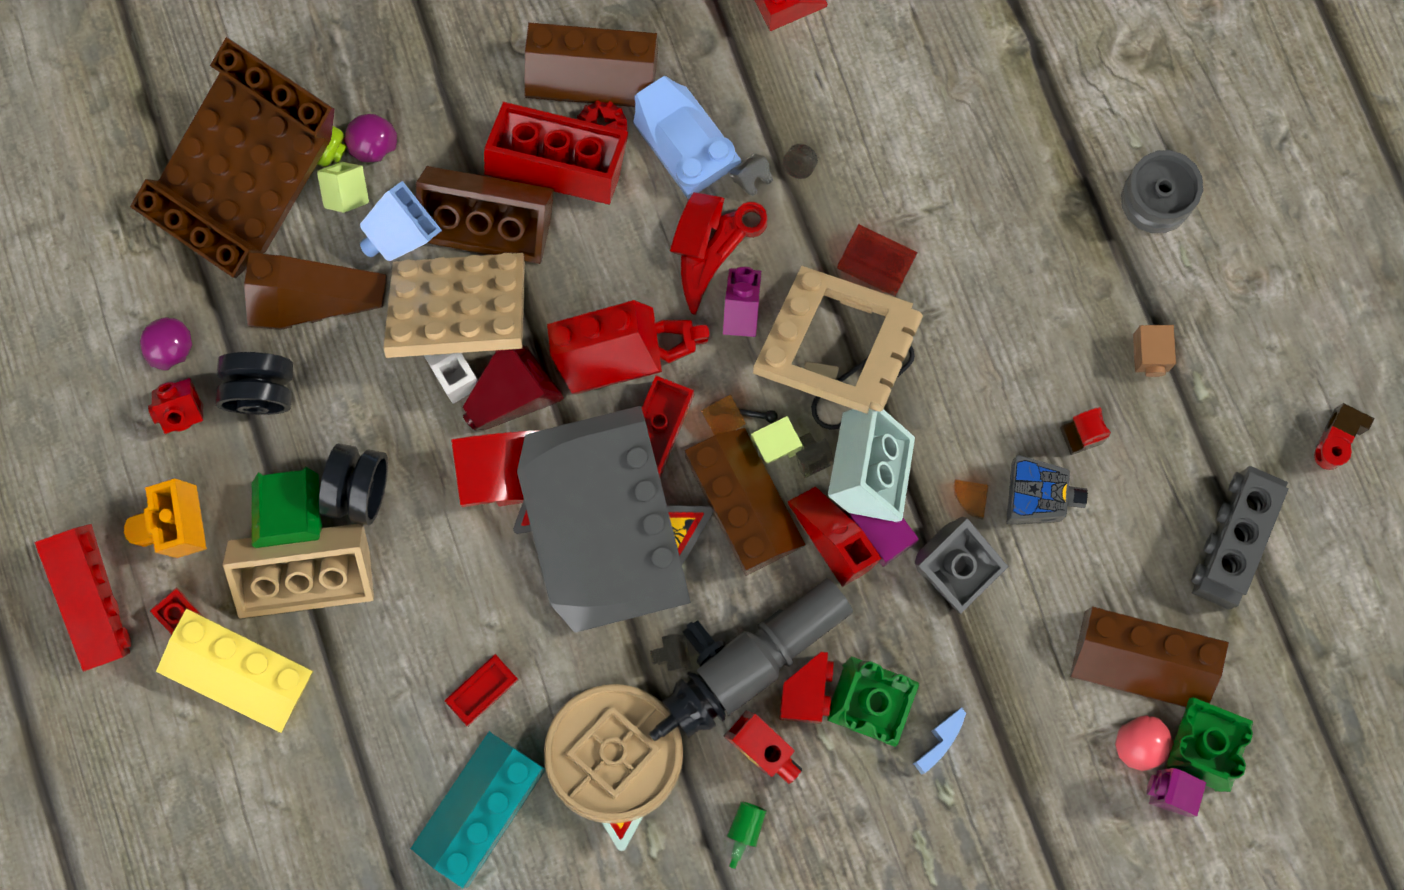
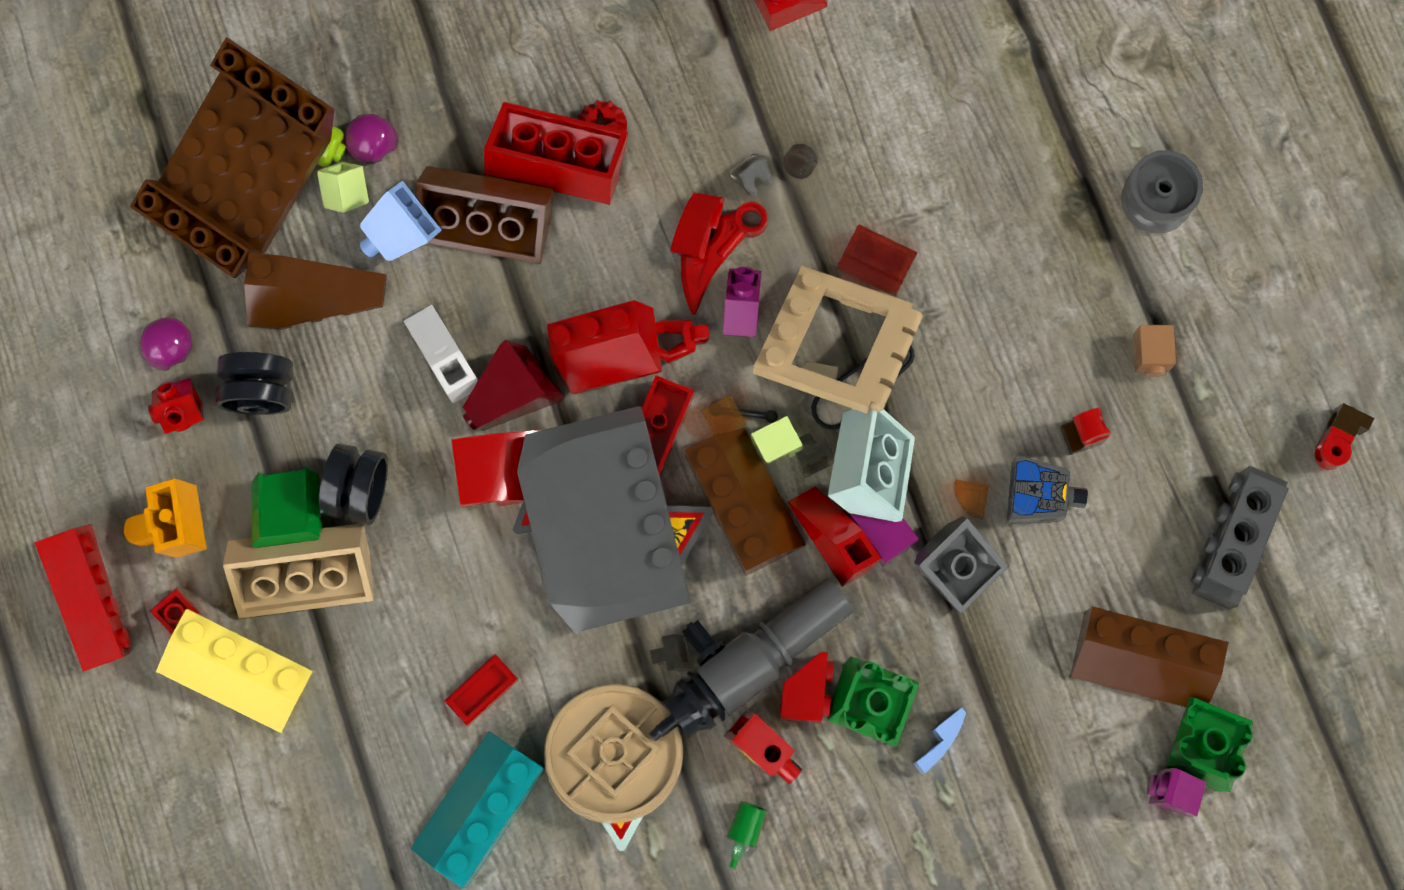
tan plate [383,253,525,358] -> none
reddish brown slope [525,22,658,107] -> none
light blue slope [633,76,741,199] -> none
coral hair [1115,715,1174,771] -> none

